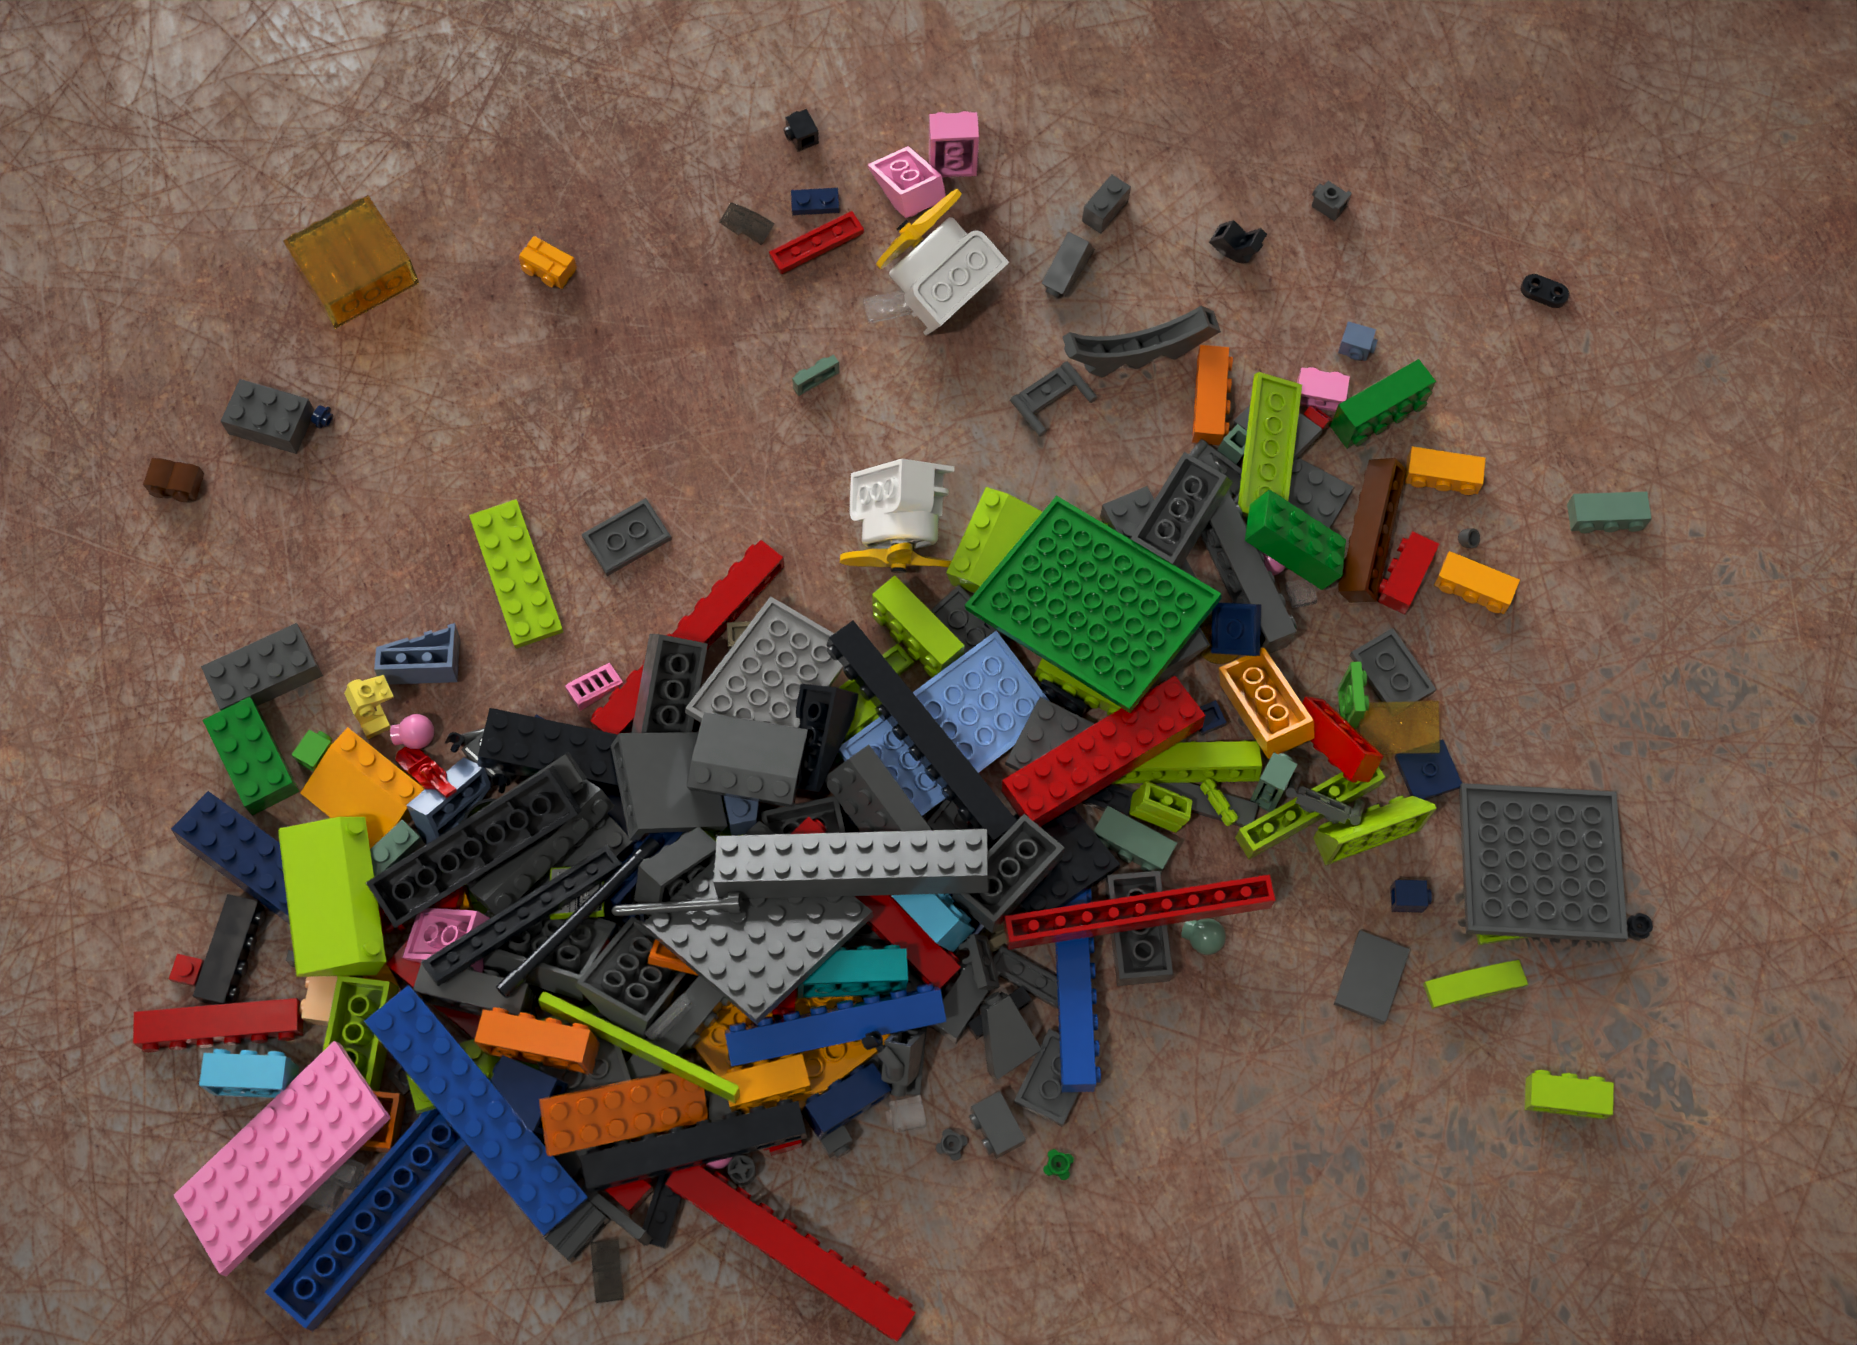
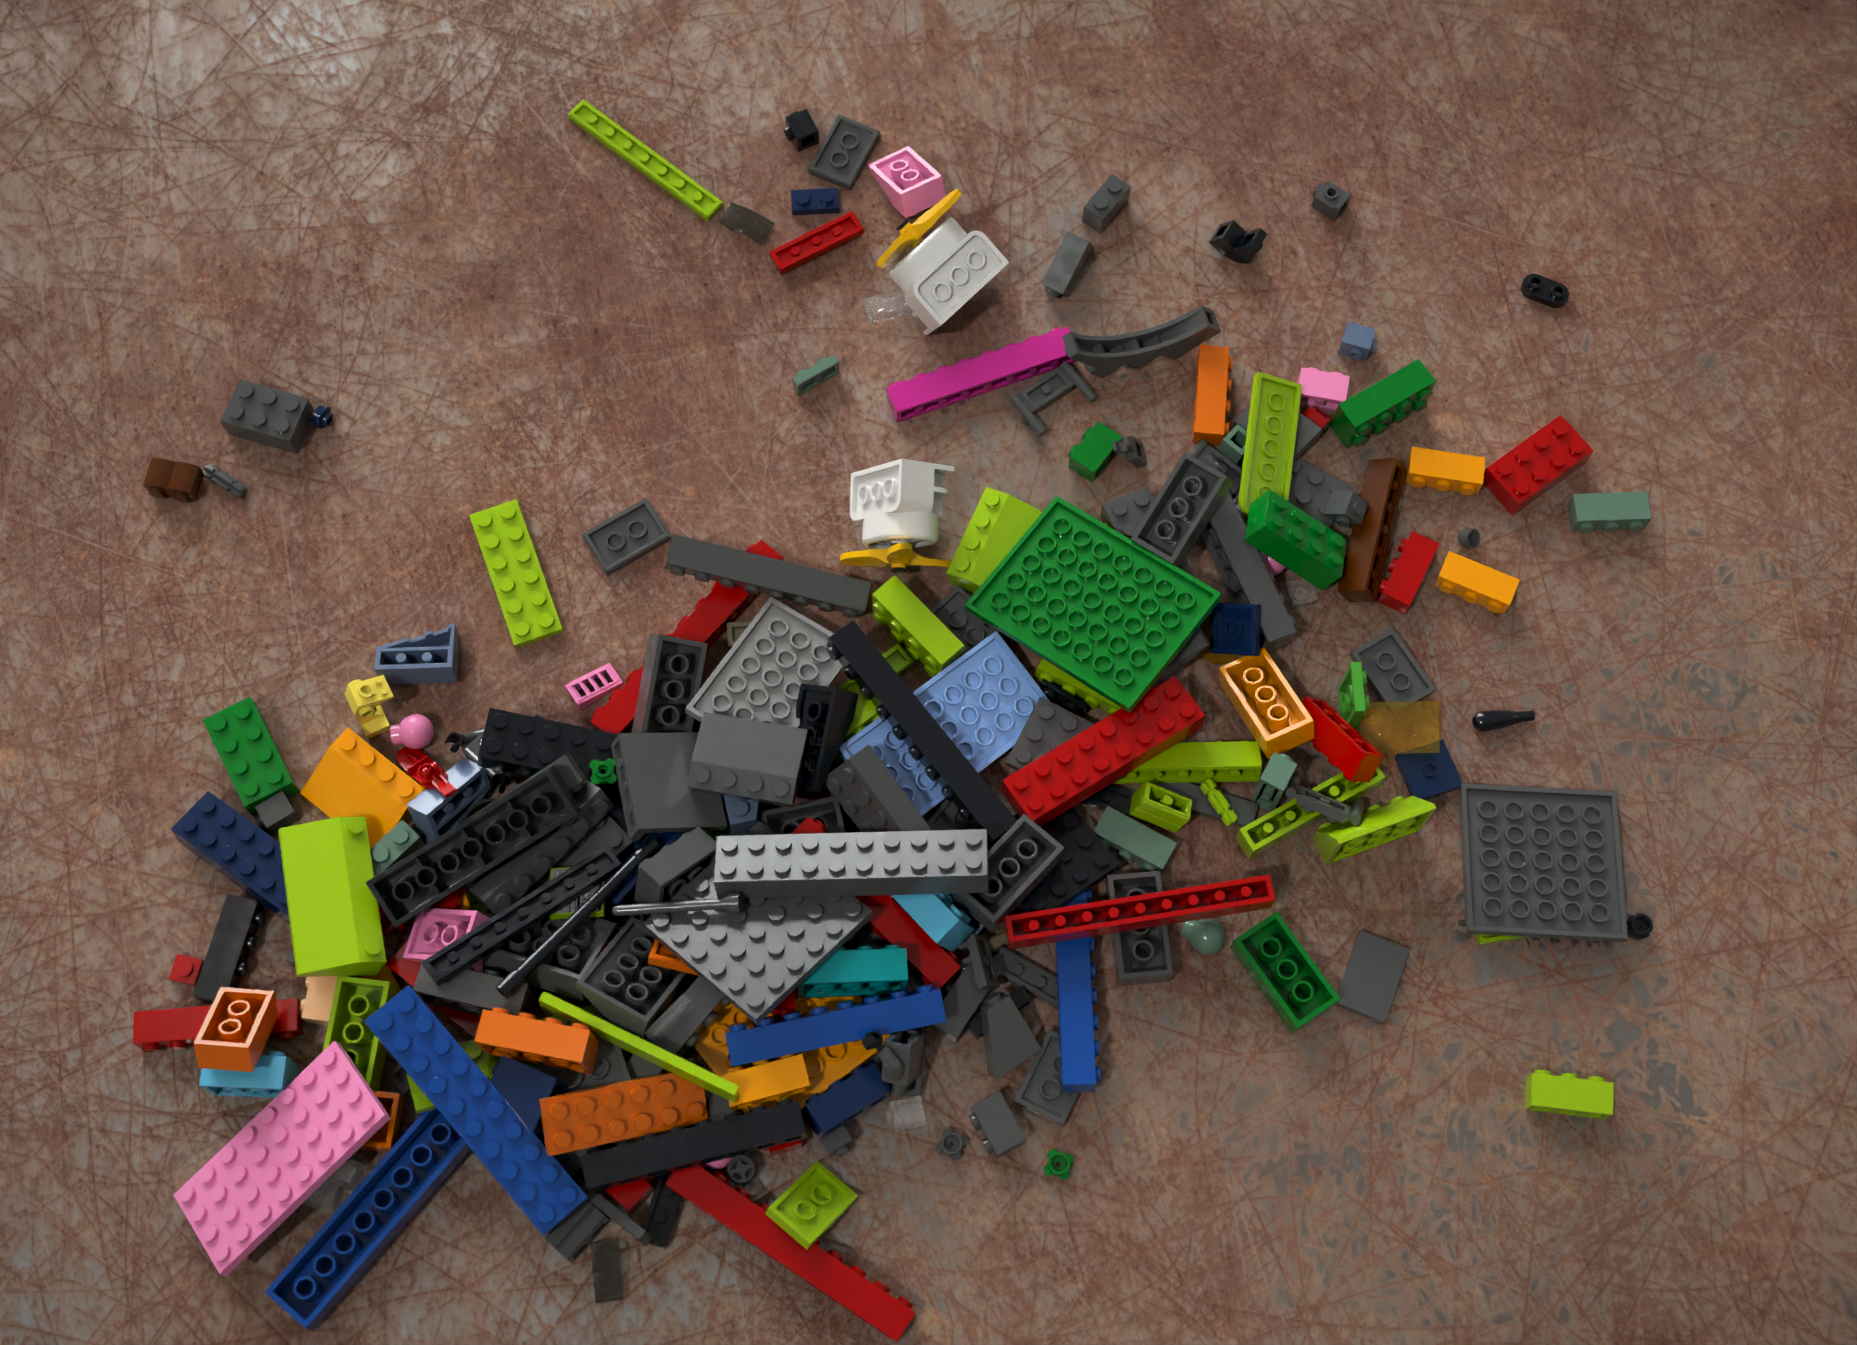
dark grey brick [201,623,323,710] -> none
clear yellow brick [283,195,419,329] -> none
bright green brick [292,730,332,772] -> none
light orange brick [519,236,577,289] -> none
bright pink brick [929,111,979,177] -> none
dark blue plate [1200,700,1227,735] -> none
dark blue brick [1390,880,1432,913] -> none
lime slope [1423,960,1528,1009] -> none
none -> orange brick [193,987,278,1072]
none -> dark grey axle [202,464,248,498]
none -> dark grey brick [255,791,301,835]
none -> lime tile [568,99,724,222]
none -> green plate [589,758,617,785]
none -> dark grey brick [664,534,871,618]
none -> lime plate [765,1161,858,1250]
none -> dark grey tile [808,114,881,191]
none -> dark pink brick [886,327,1077,423]
none -> green brick [1068,421,1122,483]
none -> dark grey plate [1113,435,1147,468]
none -> green brick [1230,911,1340,1035]
none -> dark grey brick [1324,491,1369,527]
none -> black piece [1472,710,1535,732]
none -> red brick [1483,415,1593,516]

